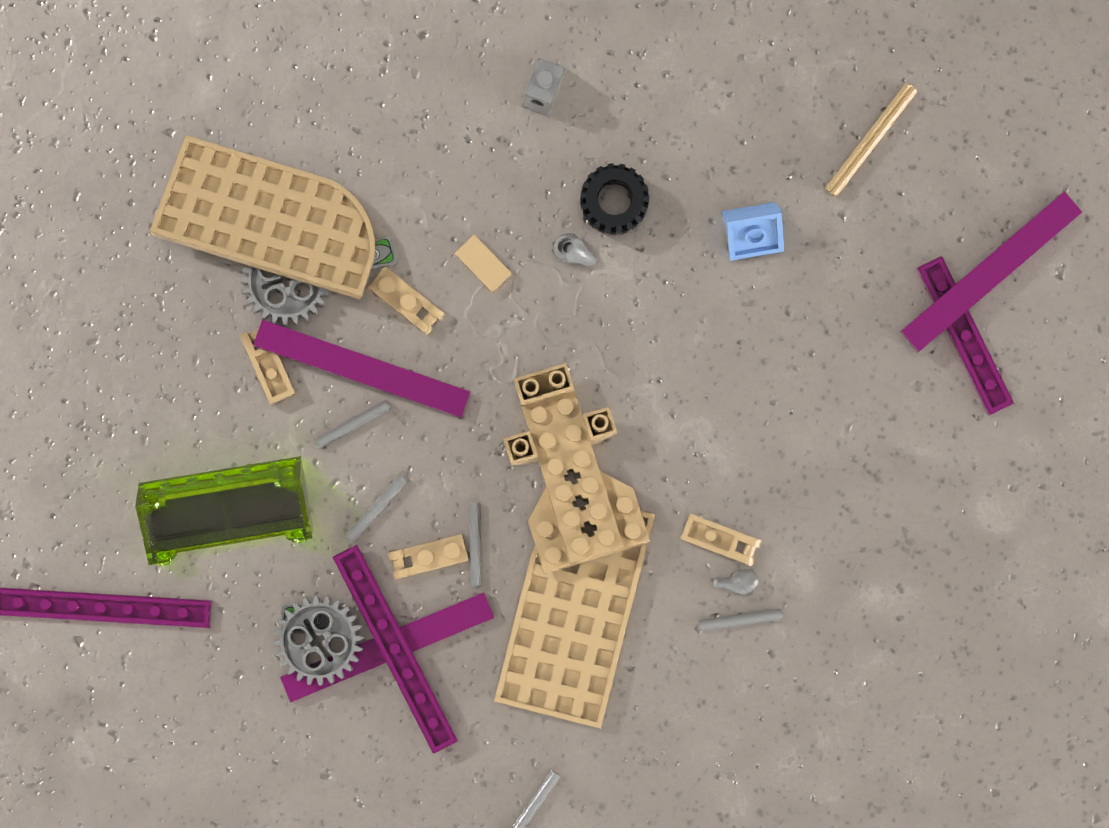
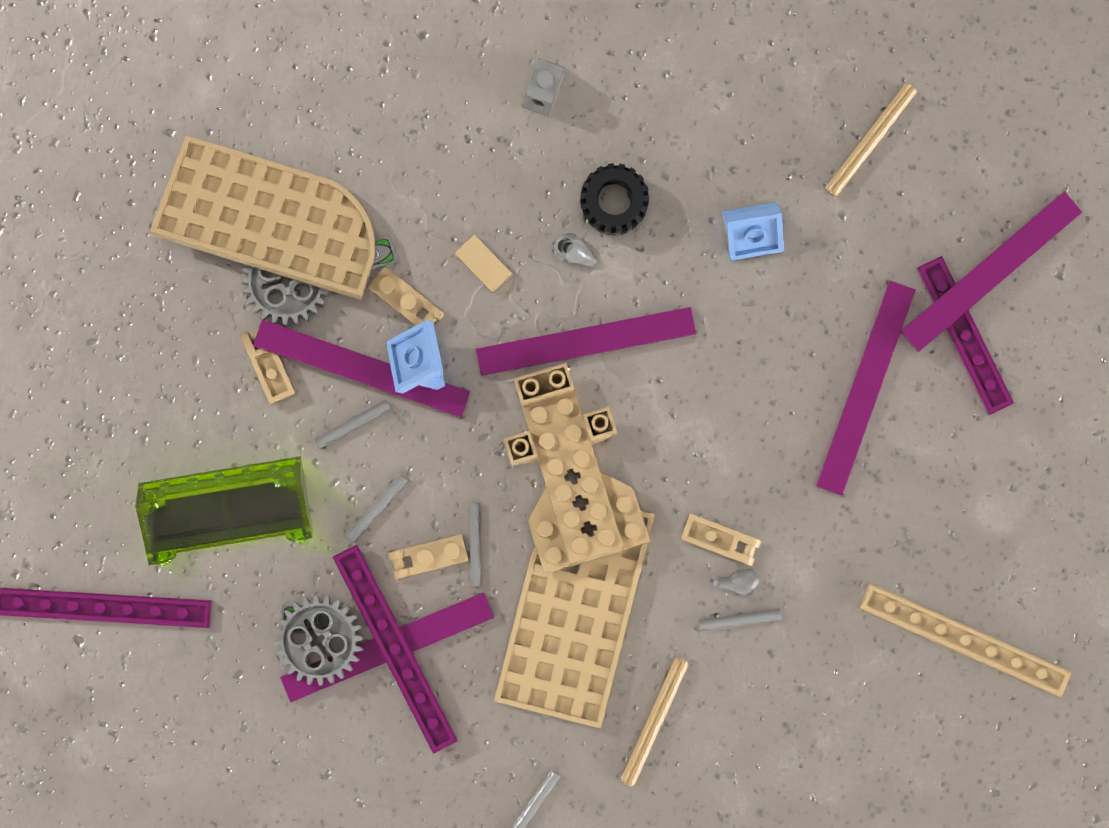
none -> light blue bracket [386,320,445,393]
none -> magenta tile [476,307,696,376]
none -> tan axle [621,657,688,786]
none -> magenta tile [816,280,916,496]
none -> tan tile [859,583,1072,697]

